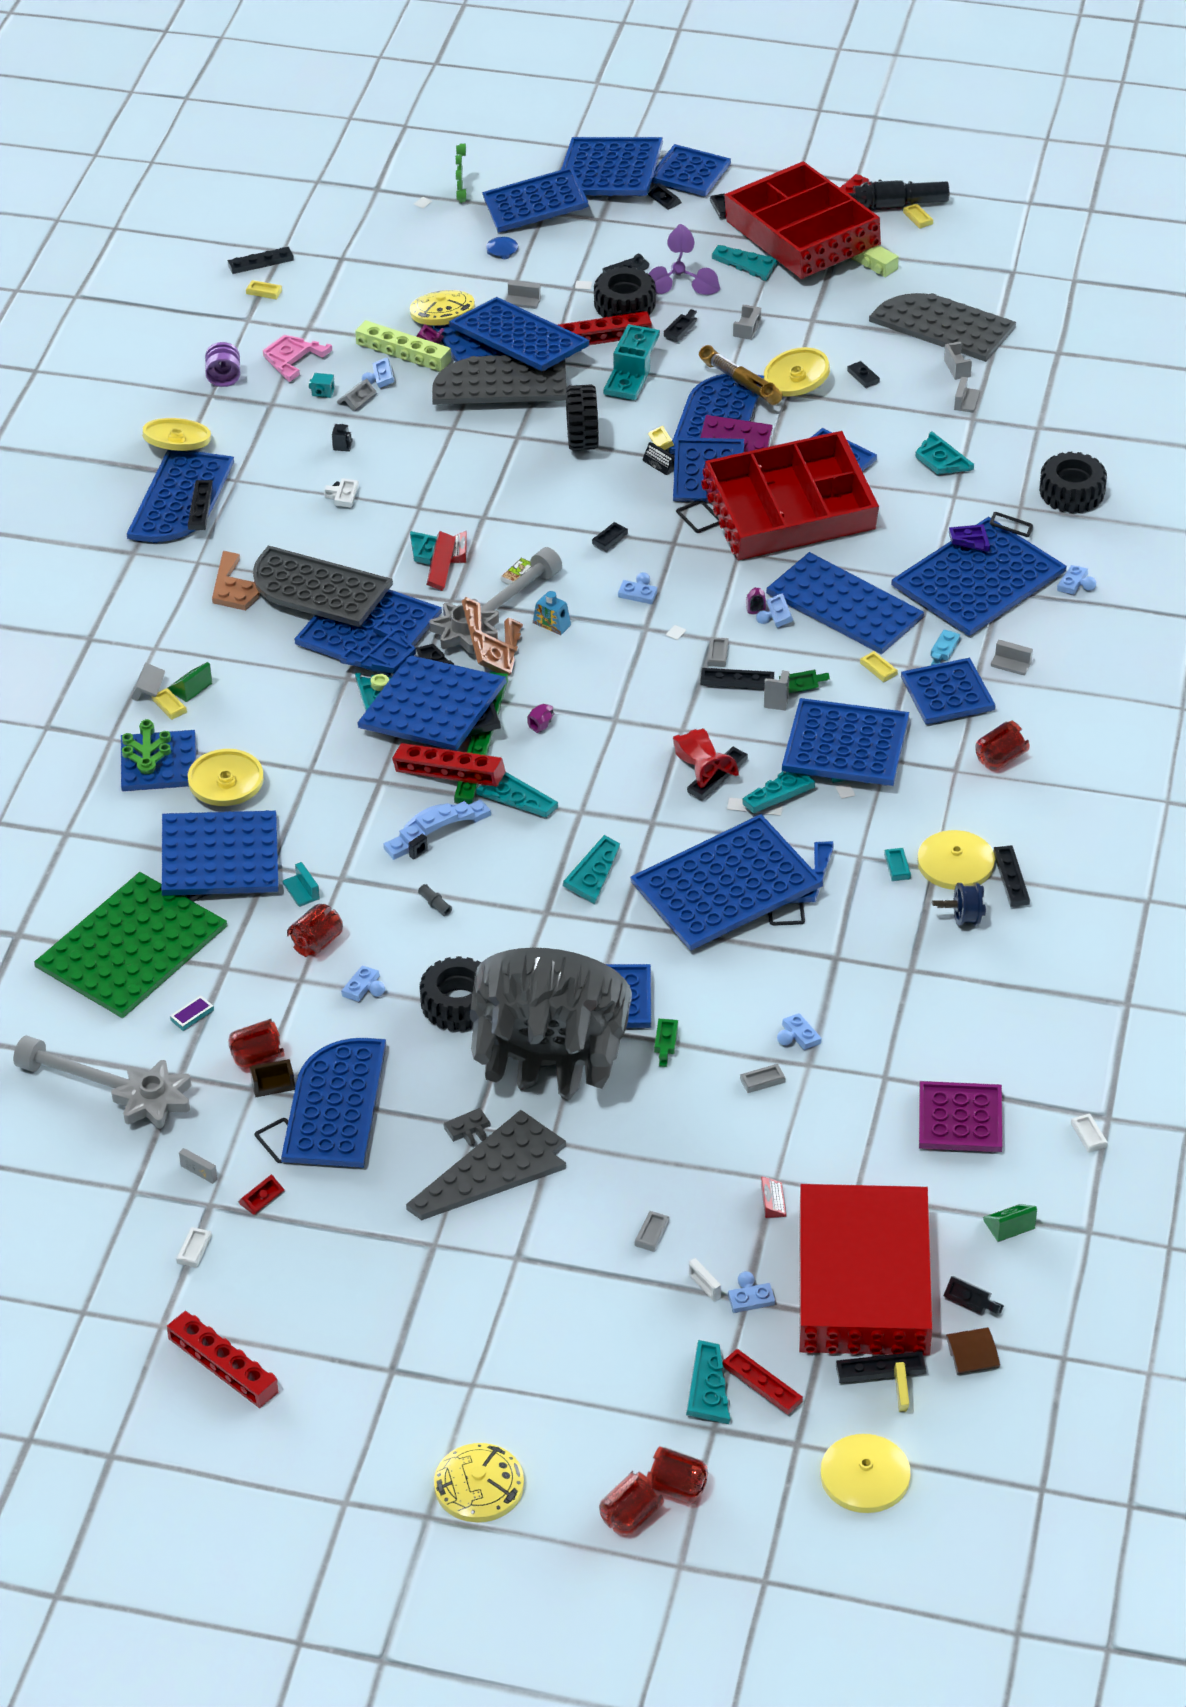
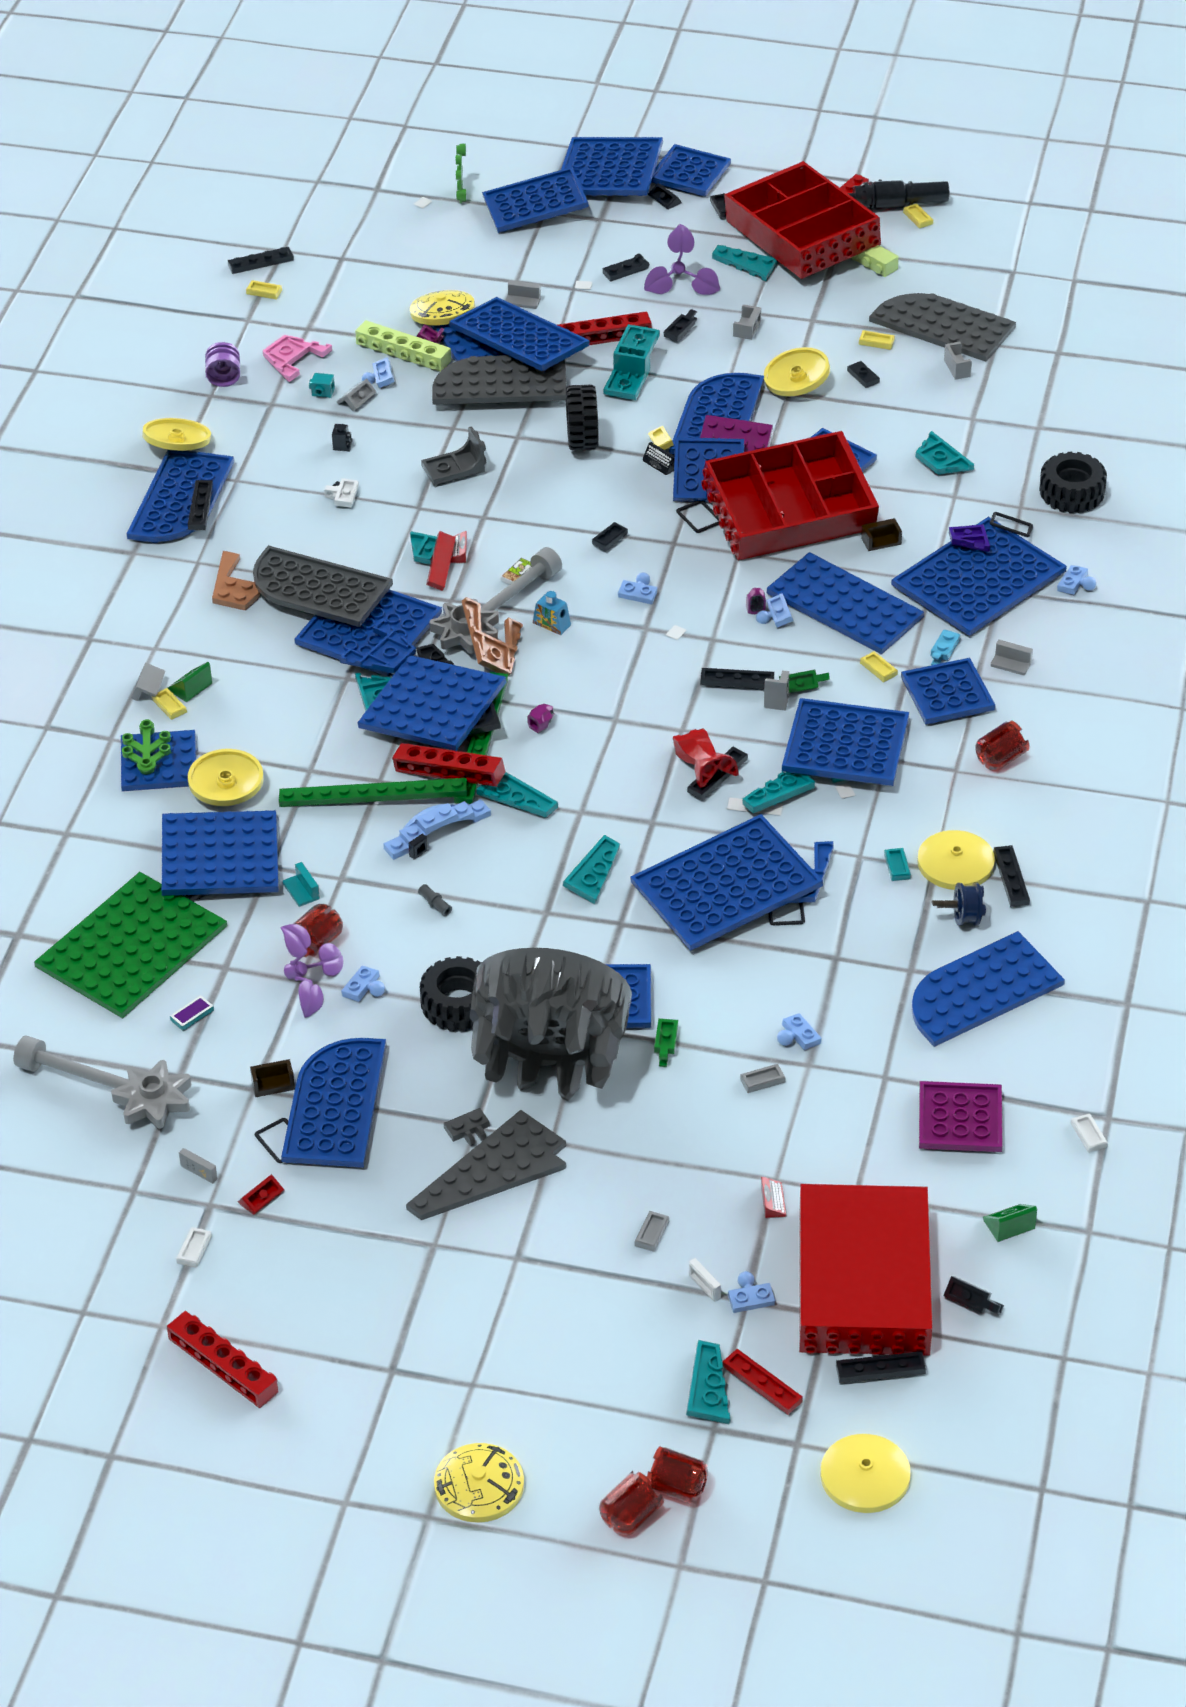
clear red cylinder [228,1018,284,1069] -> none
yellowish green tile [371,674,389,691] -> none
blue dish [486,237,518,259] -> none
black tyre [594,266,656,318] -> none
pearl gold piece [699,345,783,405] -> none
light grey tile [707,637,729,667] -> none
light yellow tile [894,1362,909,1412] -> none
reddish brown slope [946,1327,1000,1375] -> none
light grey panel [954,376,980,413] -> none
none -> green plate [279,778,467,807]
none -> medium lavender plant [280,924,343,1018]
none -> dark grey bracket [421,426,487,485]
none -> light yellow tile [859,330,895,350]
none -> dark brown panel [861,518,902,551]
none -> blue plate [912,931,1065,1047]

